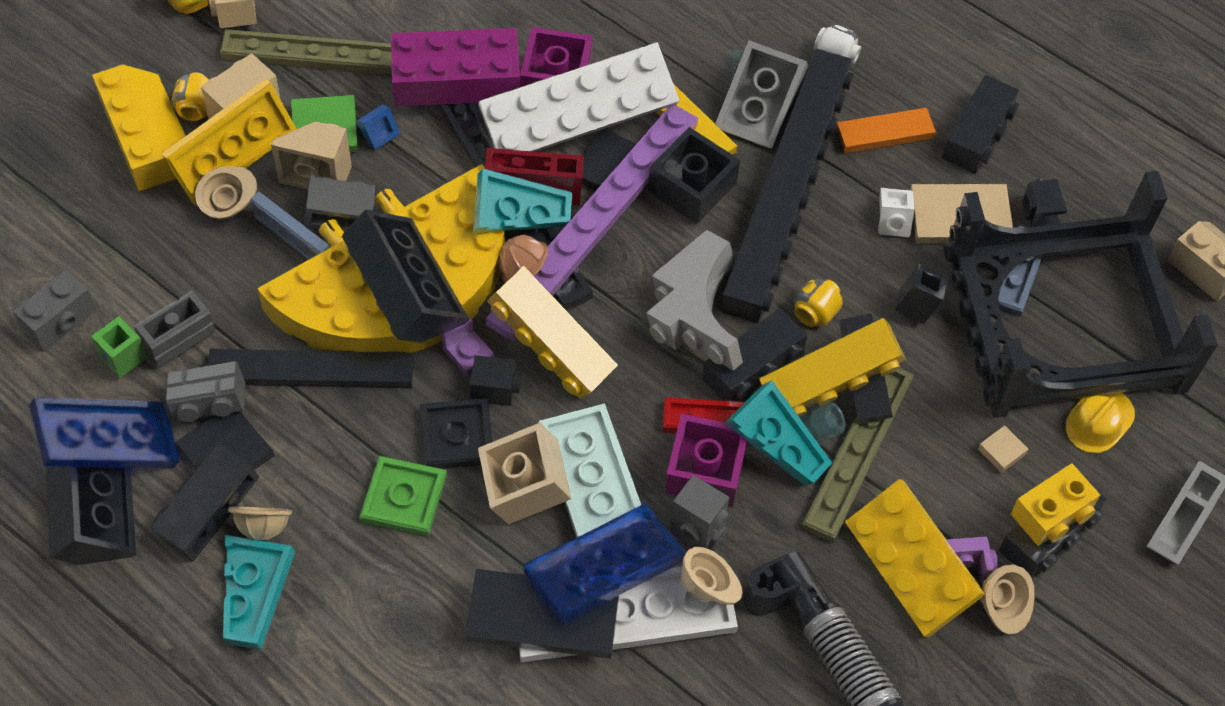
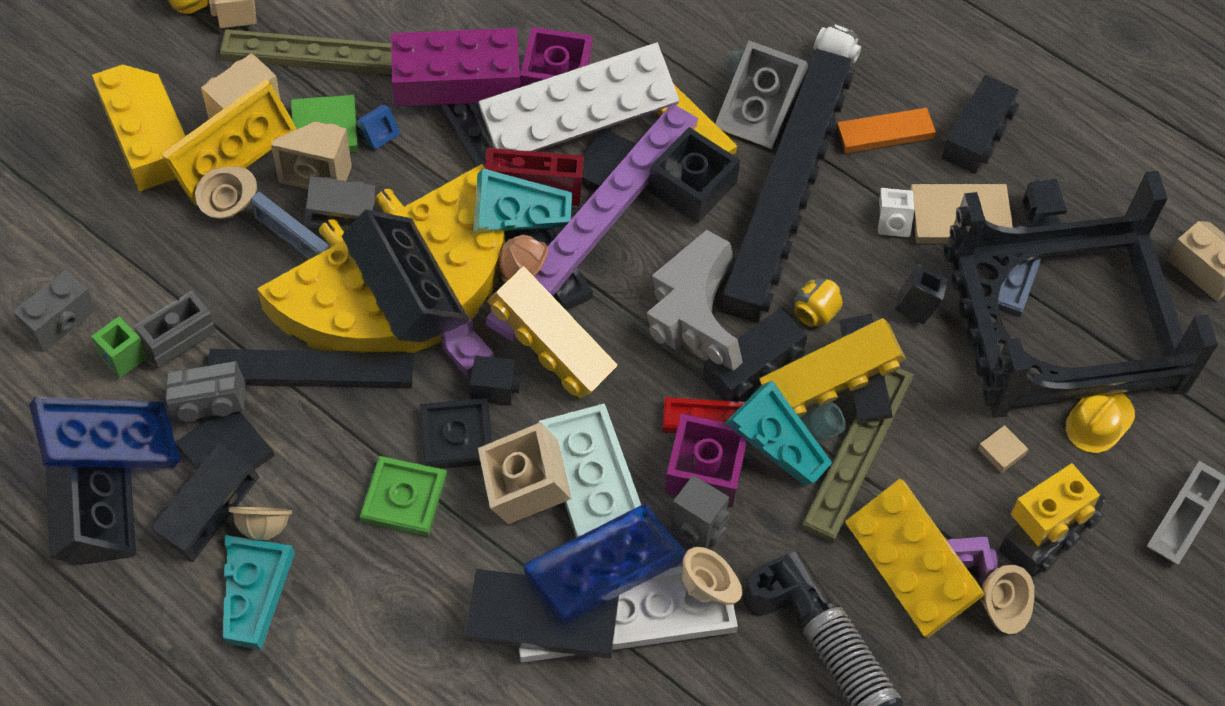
yellow head [171,73,209,121] -> none

